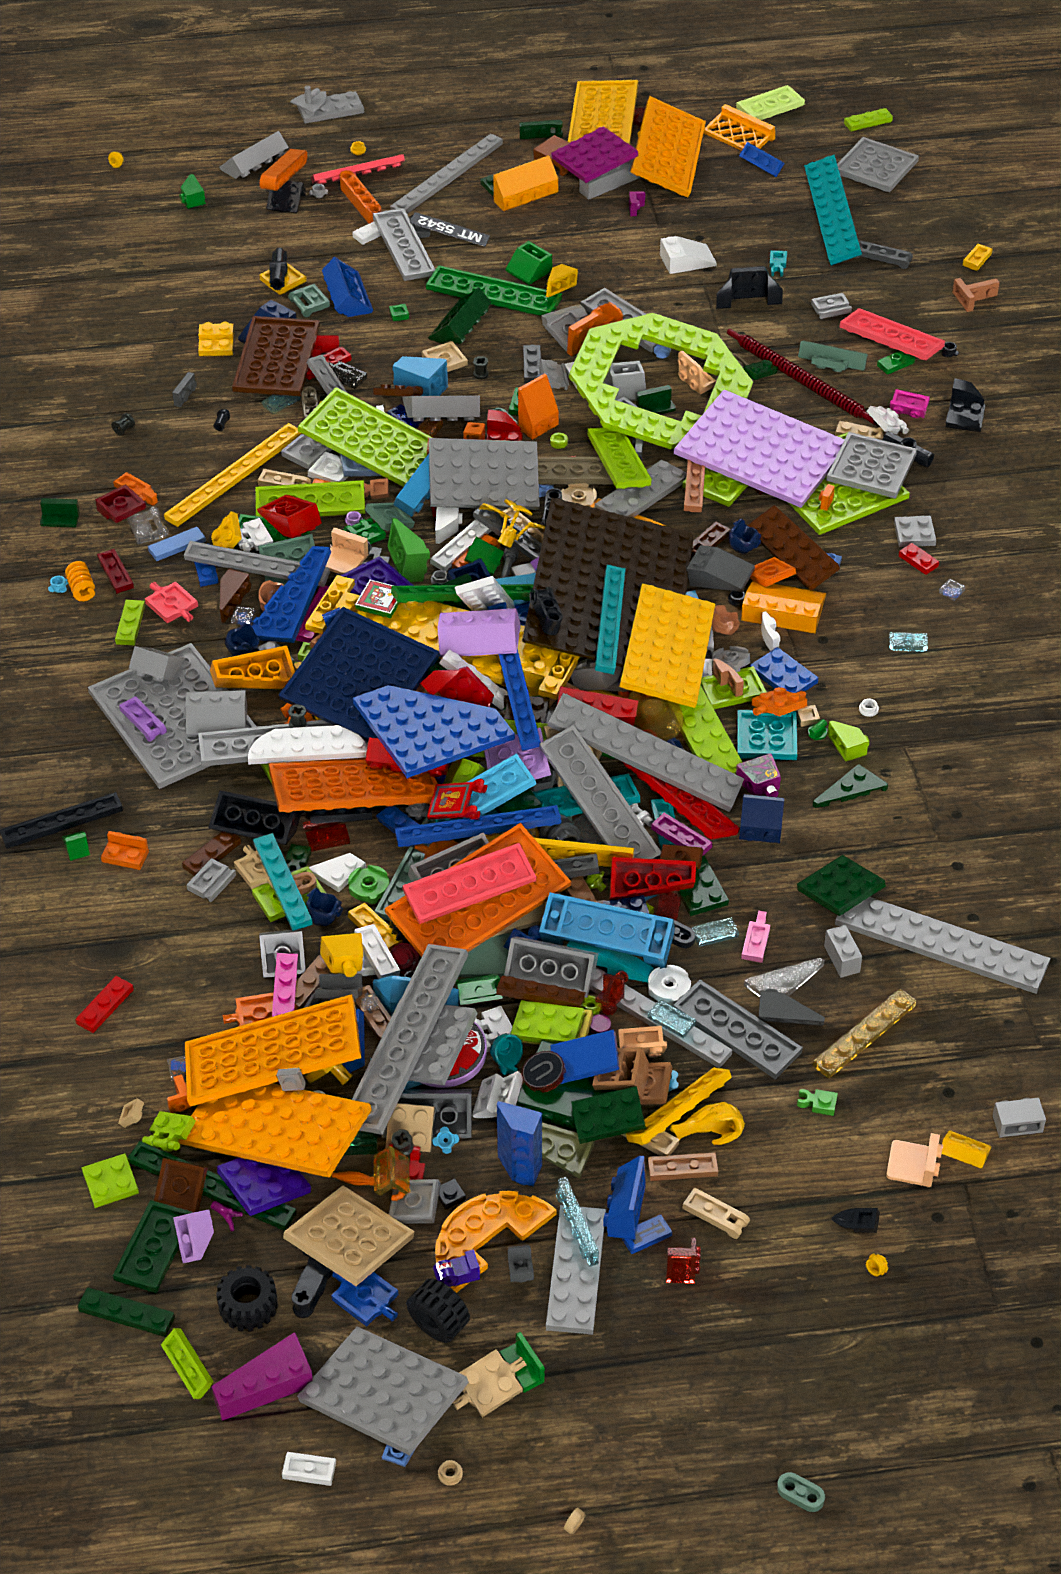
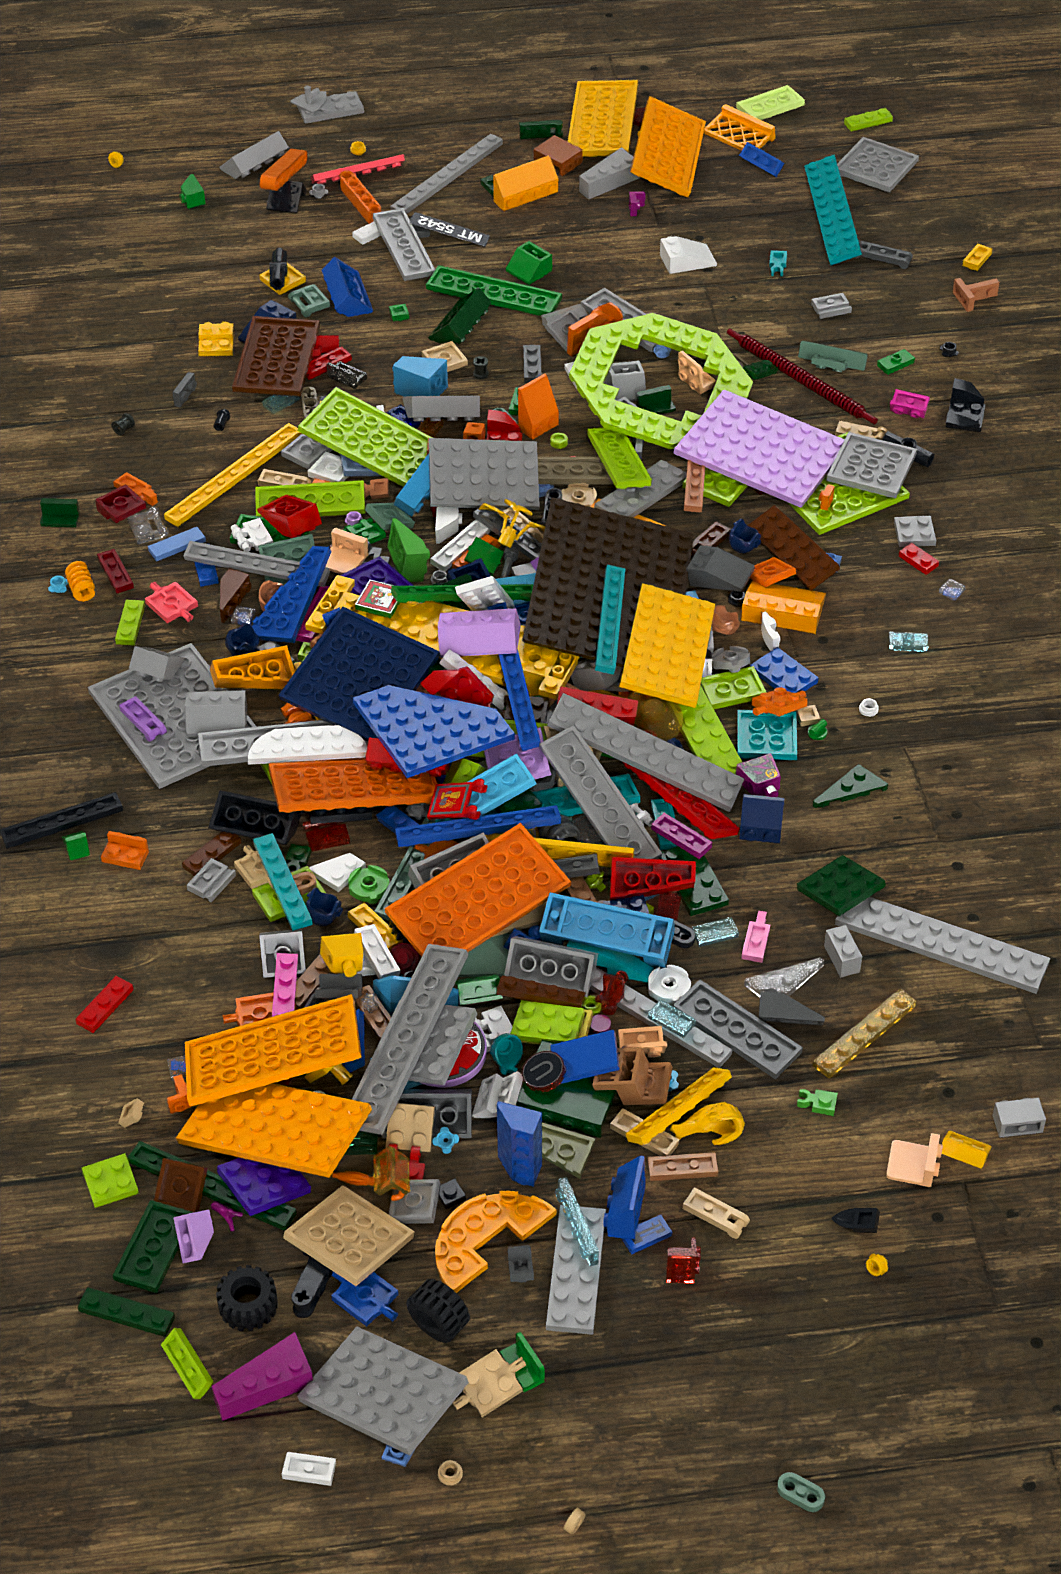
lime plate [142,1111,196,1152] -> none
yellow plate [211,511,242,549] -> none
light grey plate [277,1068,306,1091] -> none
pearl dark grey bush [288,704,307,728] -> none
light grey plate [306,355,347,395] -> none
reddish brown plate [373,384,423,396] -> none
pearl dark grey bush [391,1129,413,1156] -> none
coral plate [403,843,536,924] -> none
dark purple leg [433,1249,480,1287] -> none
black piece [529,587,563,635] -> none
light grey plate [539,359,569,390] -> none
yellow slope [546,264,578,297] -> none
magenta plate [551,126,639,183] -> none
dark green plate [571,1086,646,1144] -> none
reddish brown plate [660,844,704,869] -> none
nougat slope [713,659,744,697] -> none
black piece [716,266,783,309] -> none
lime slope [828,721,869,762] -> none
coral plate [840,308,945,361] -> none
white plate [867,406,909,434] -> none

